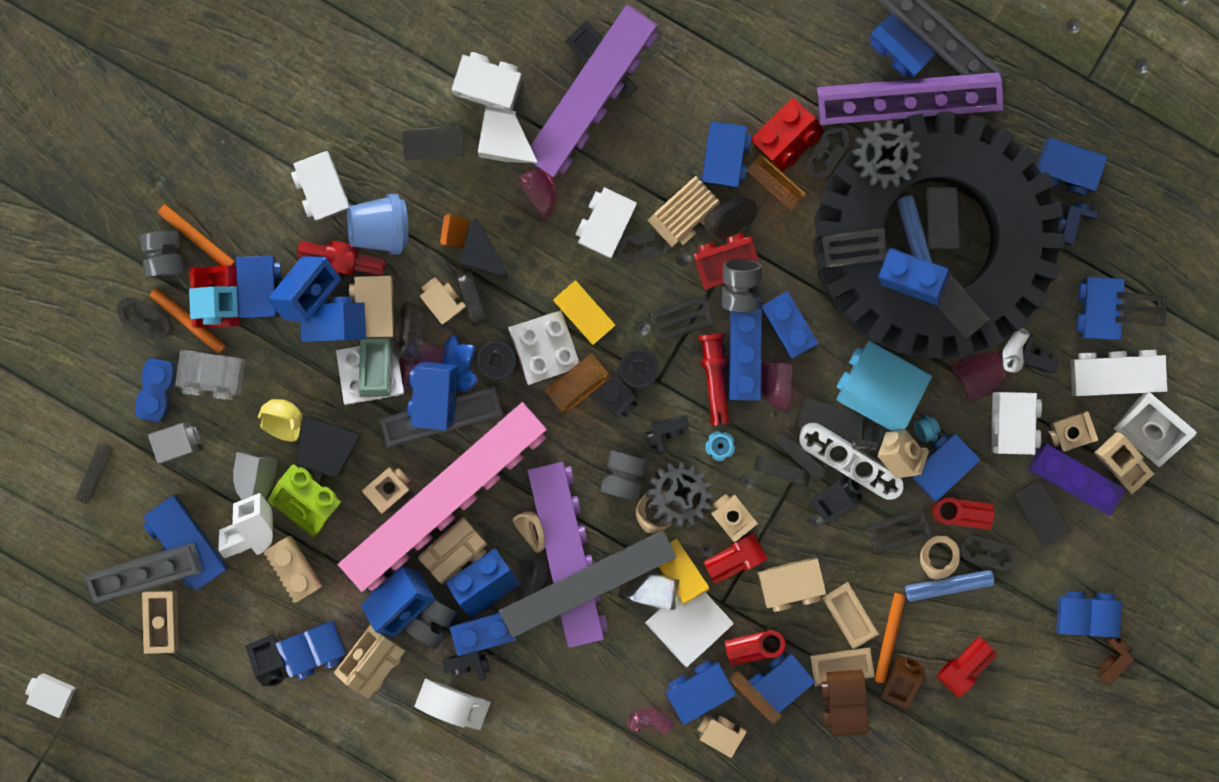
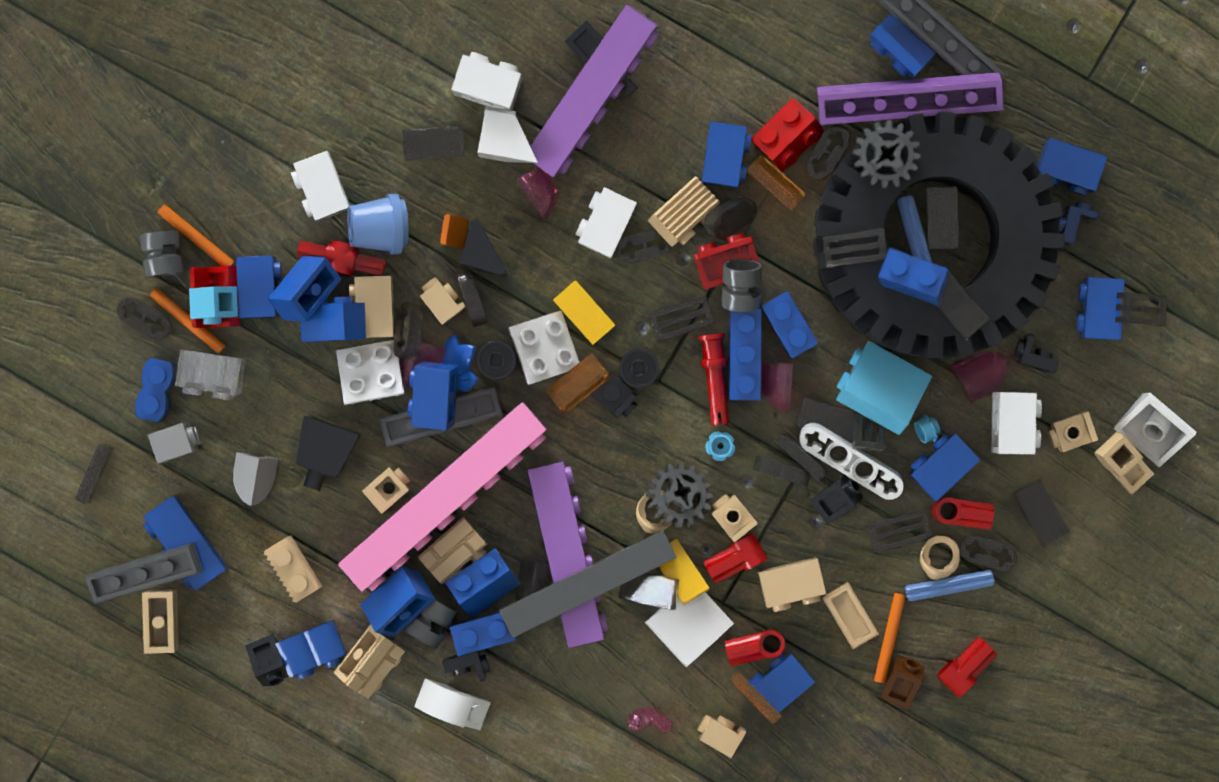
white brick [25,673,76,718] -> none
white brick [219,493,273,558] -> none
light yellow hair [258,399,303,442] -> none
lime plate [267,464,341,538] -> none
sand green tile [359,337,392,397] -> none
tan piece [512,511,545,553] -> none
dark grey wheel [600,450,648,501] -> none
black bracket [647,414,689,454] -> none
blue brick [665,660,736,725] -> none
tan tile [810,647,875,686] -> none
reddish brown brick [821,669,868,736] -> none
tan brick [878,429,929,479] -> none
white arm [1003,328,1030,373] -> none
dark purple brick [1027,443,1126,516] -> none
blue brick [1056,591,1122,638] -> none
white brick [1070,350,1167,396] -> none
reddish brown bracket [1097,637,1135,685] -> none

